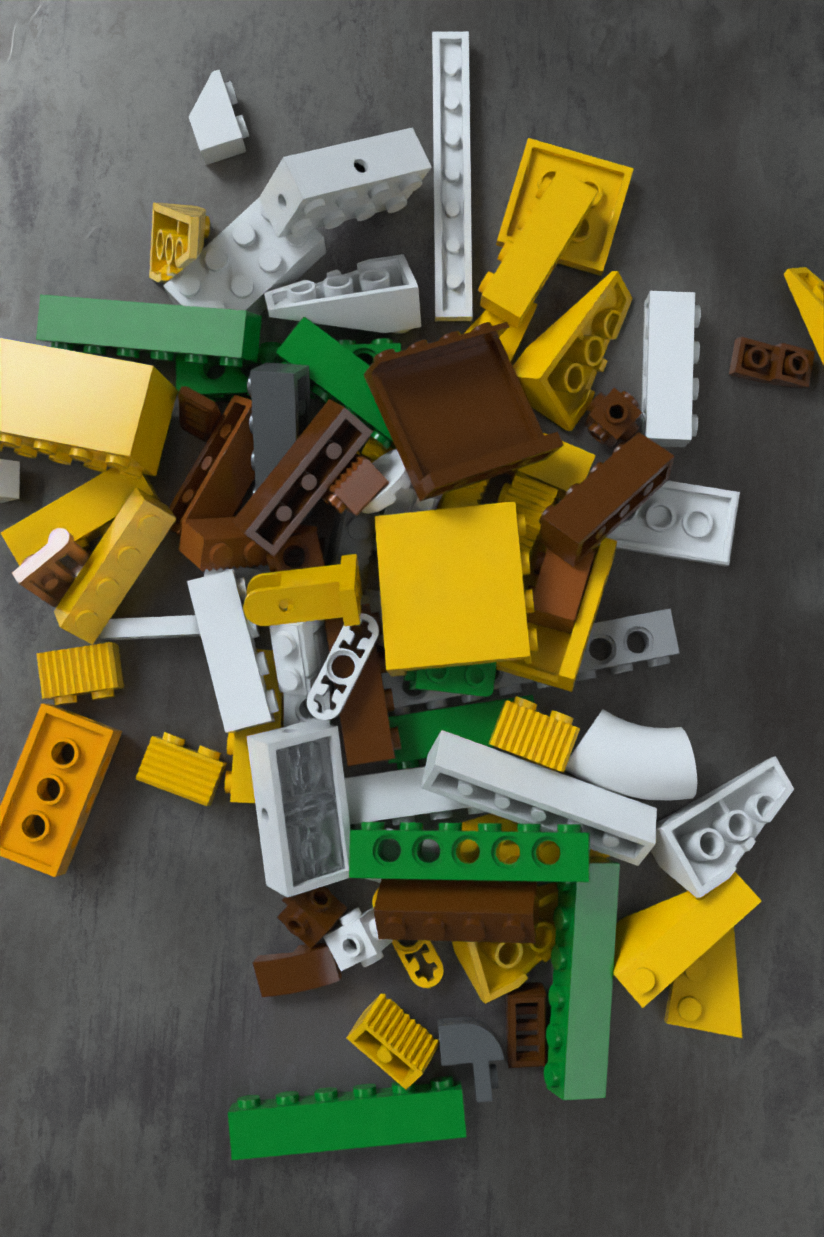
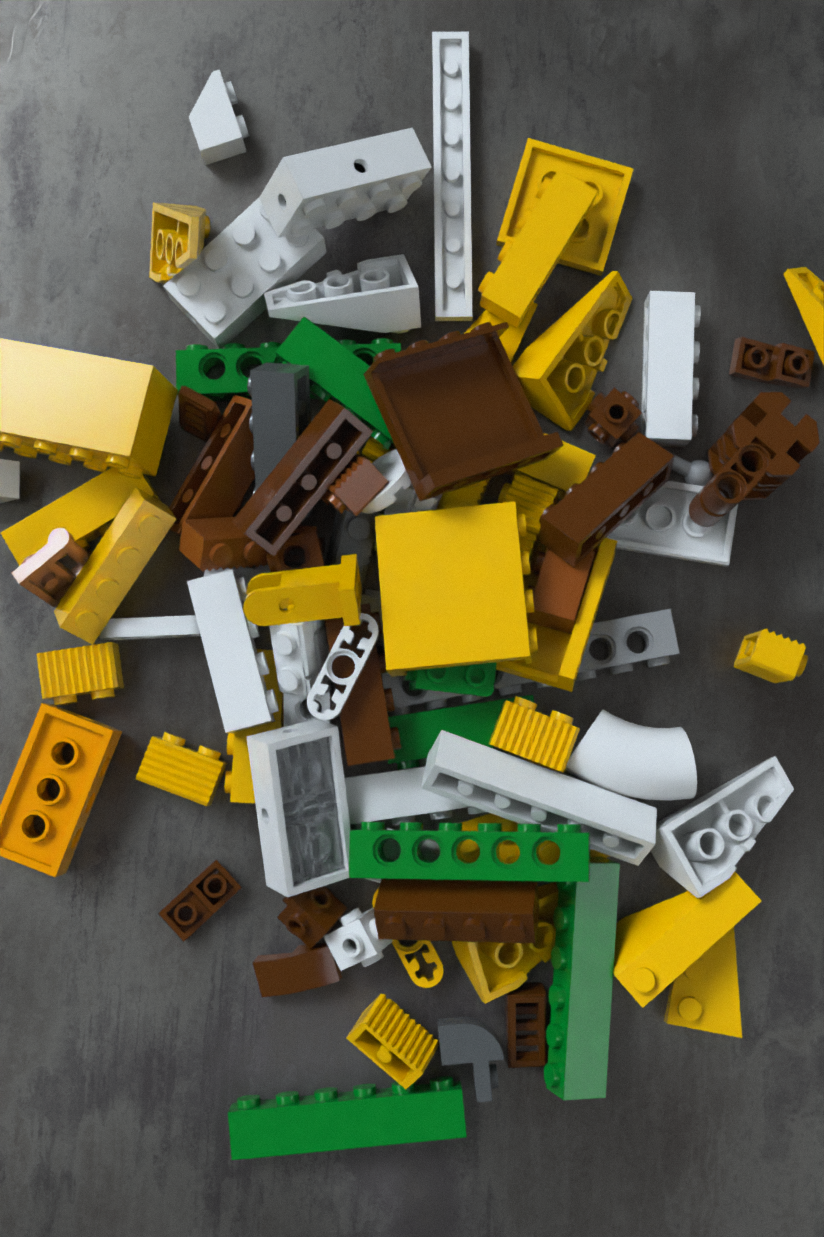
brick [36,294,262,368] -> none
none -> reddish brown slope [158,860,242,942]
none -> light grey bar [671,453,714,486]
none -> reddish brown connector [689,392,820,527]
none -> yellow brick [733,628,808,684]

